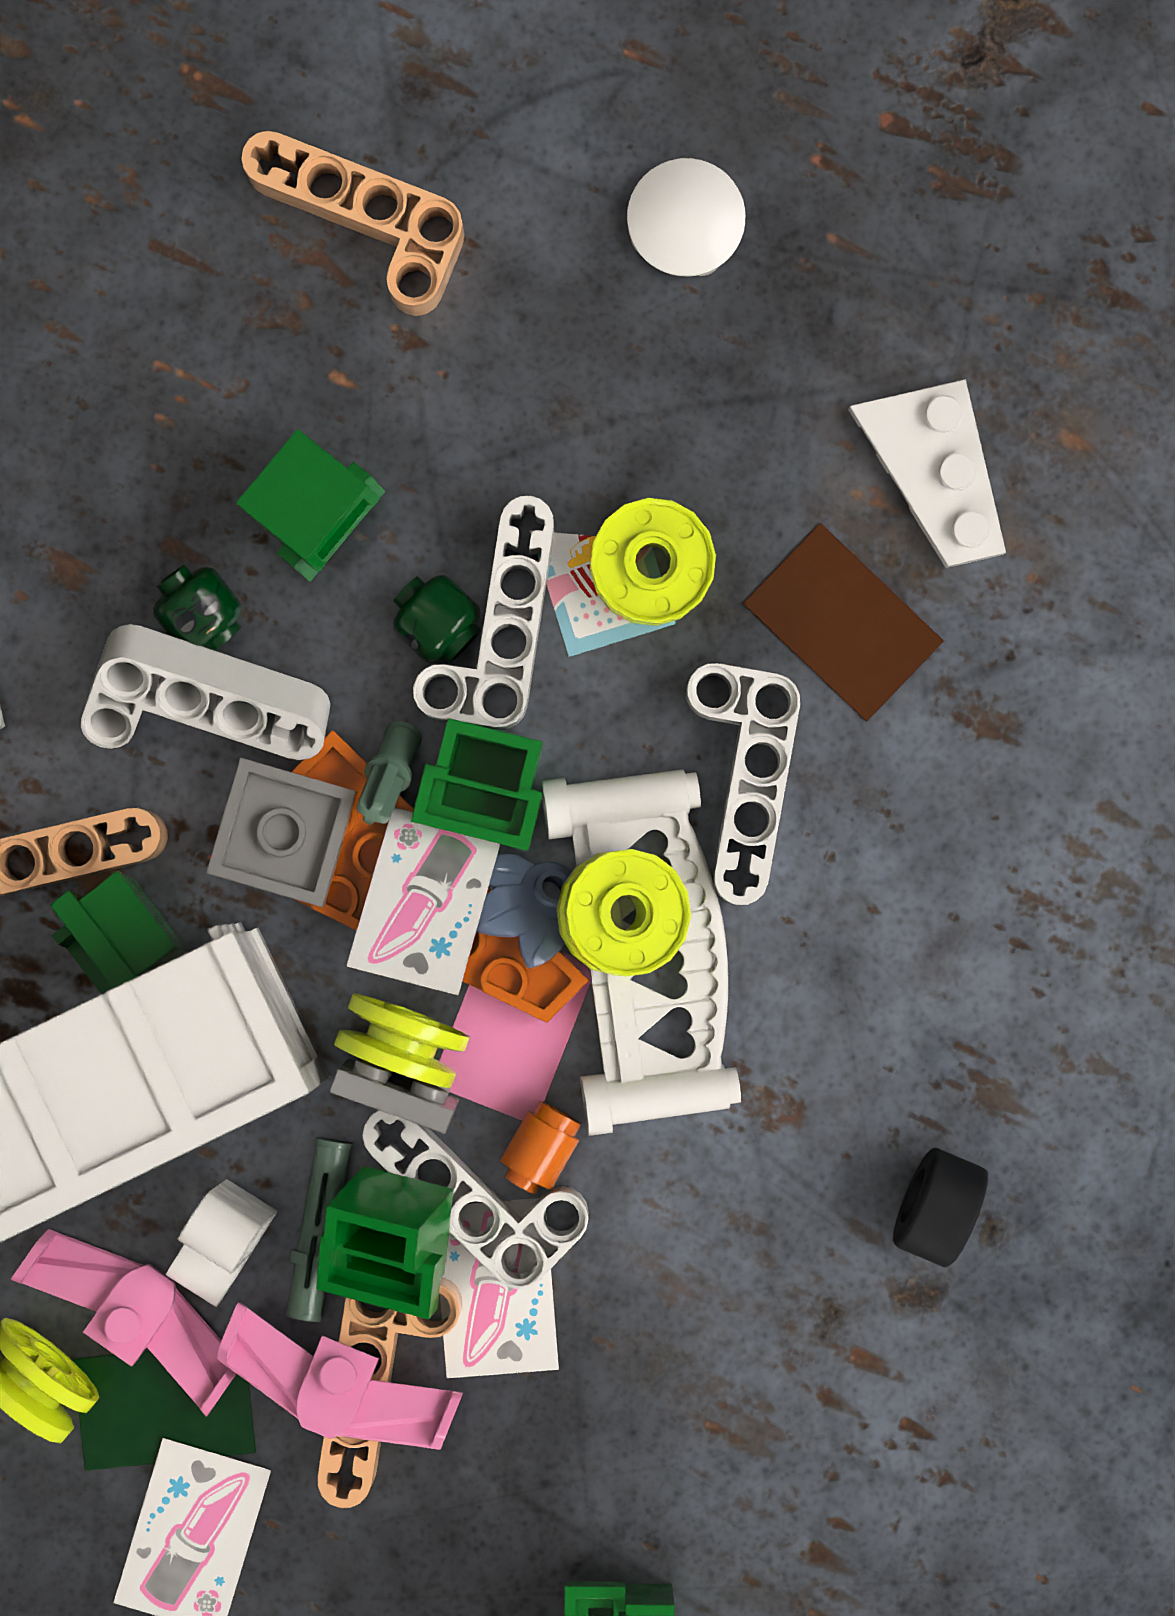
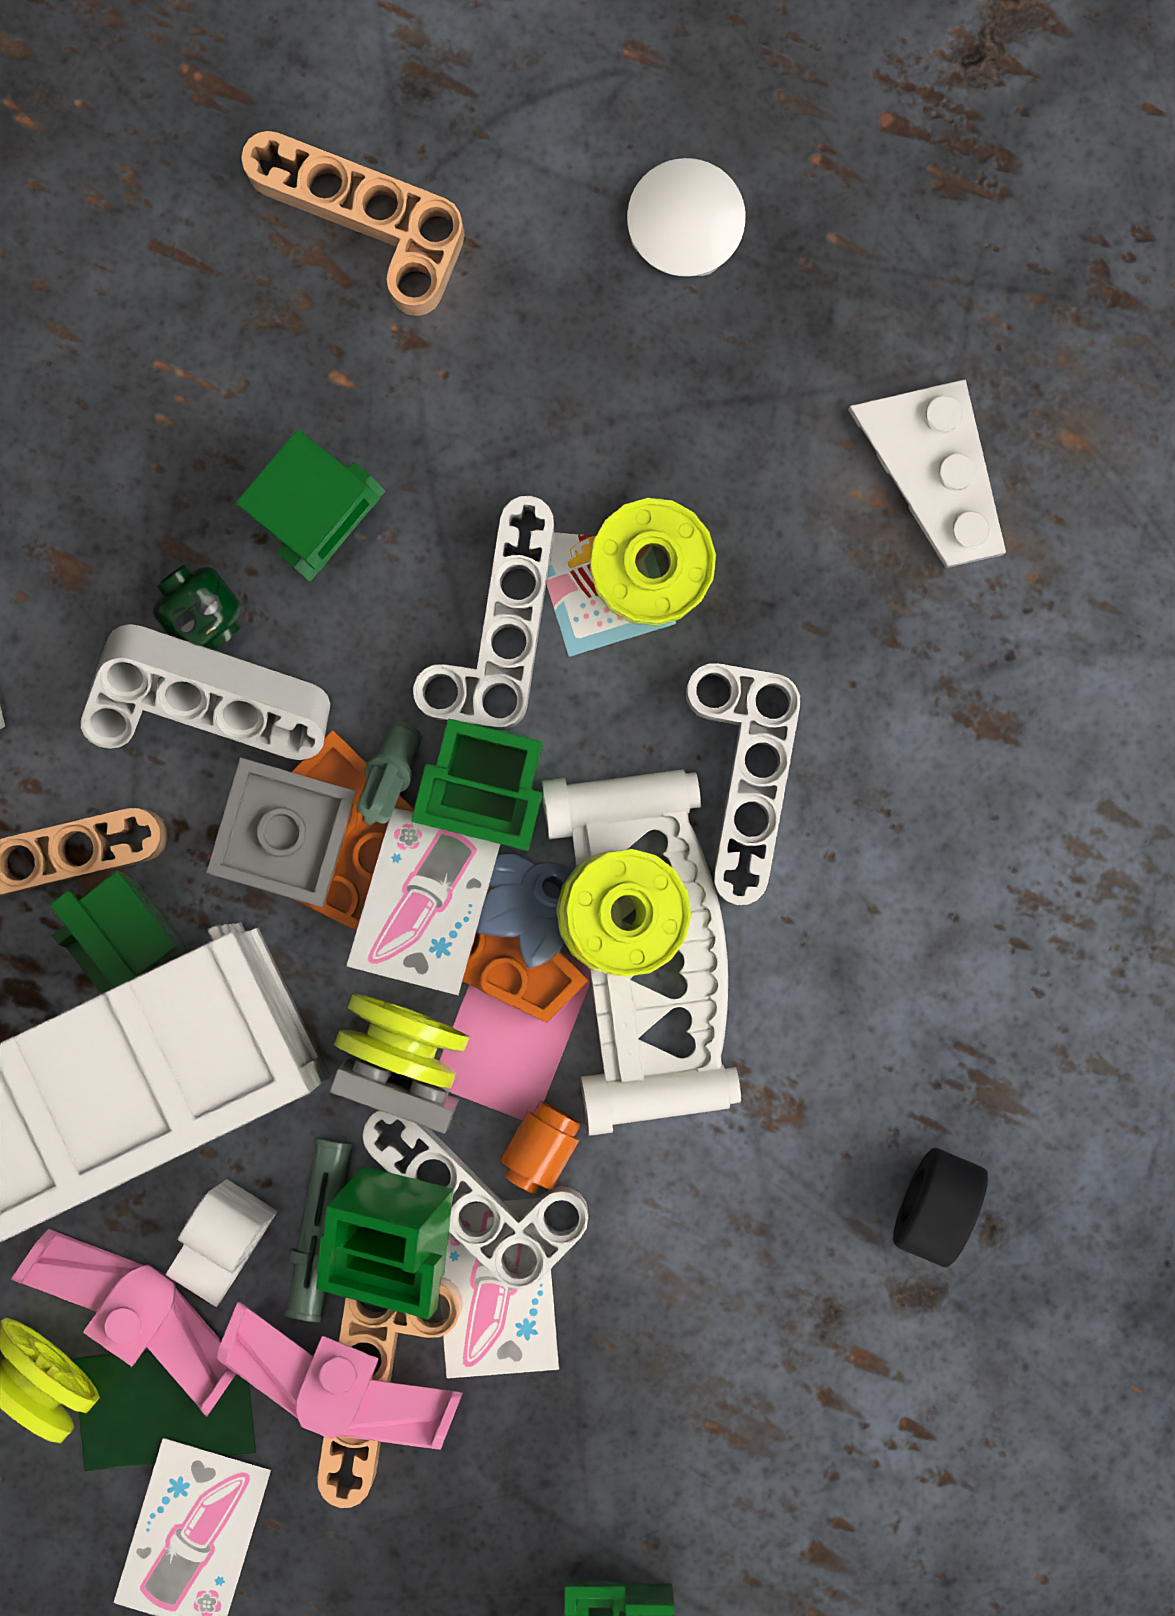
dark green head [393,575,482,664] -> none
reddish brown sticker [743,523,944,722] -> none

